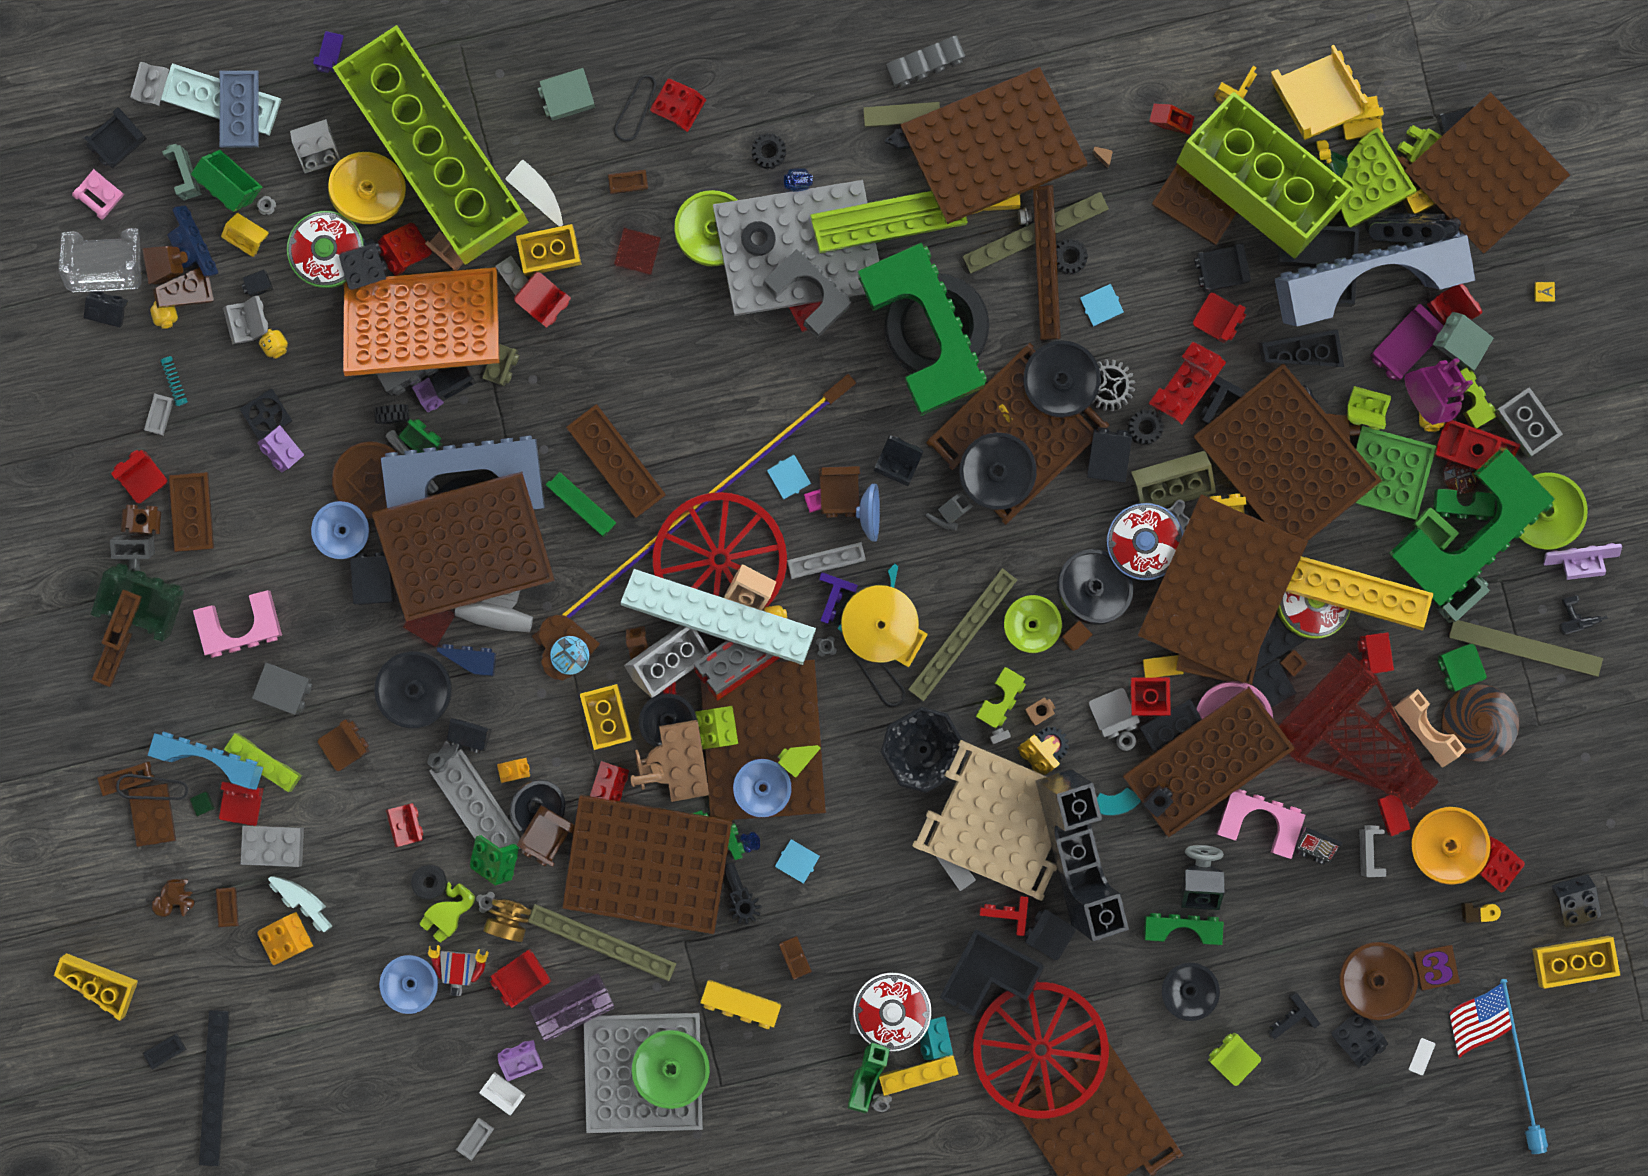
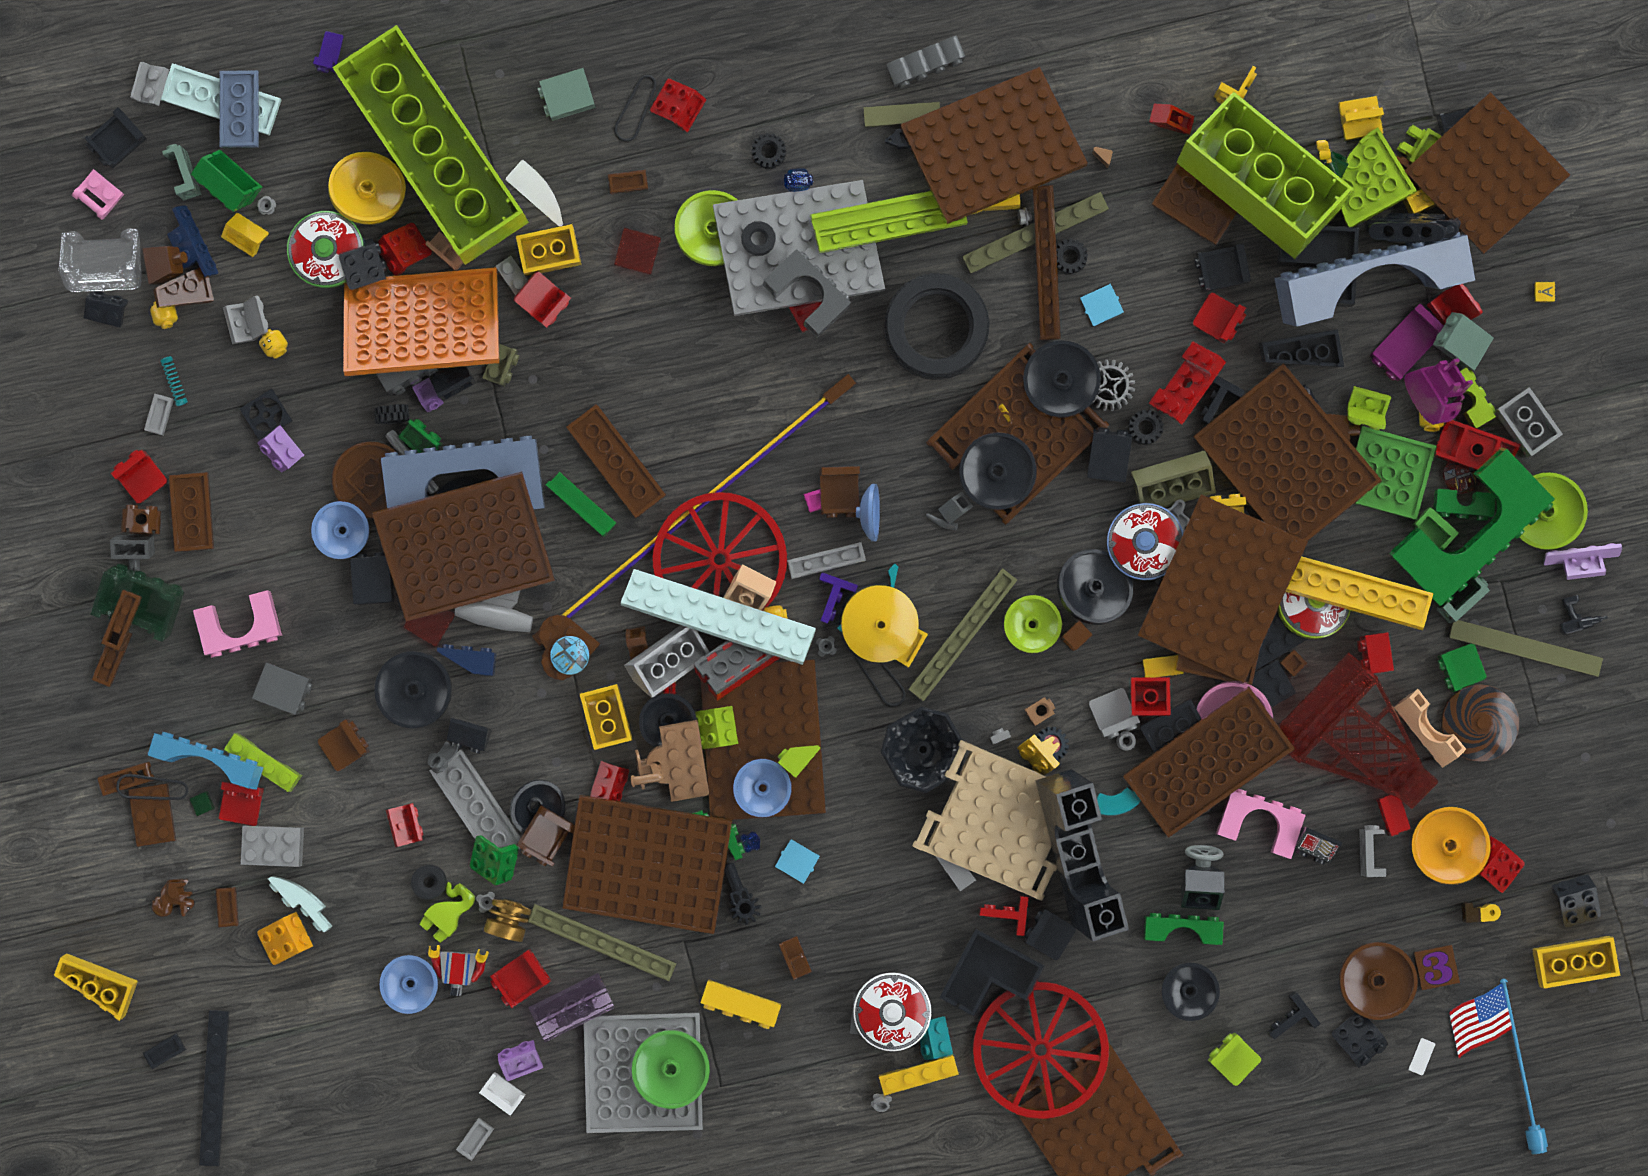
black brick [242,269,274,297] -> none
light grey slope [290,119,341,173] -> none
light orange bracket [497,758,530,783] -> none
medium azure piece [767,455,811,499] -> none
green arch [847,1043,890,1113] -> none
green arch [857,243,987,416] -> none
black bracket [873,436,924,486] -> none
lime arch [976,667,1026,728] -> none
black brick [1143,785,1174,818] -> none
yellow panel [1271,45,1369,140] -> none

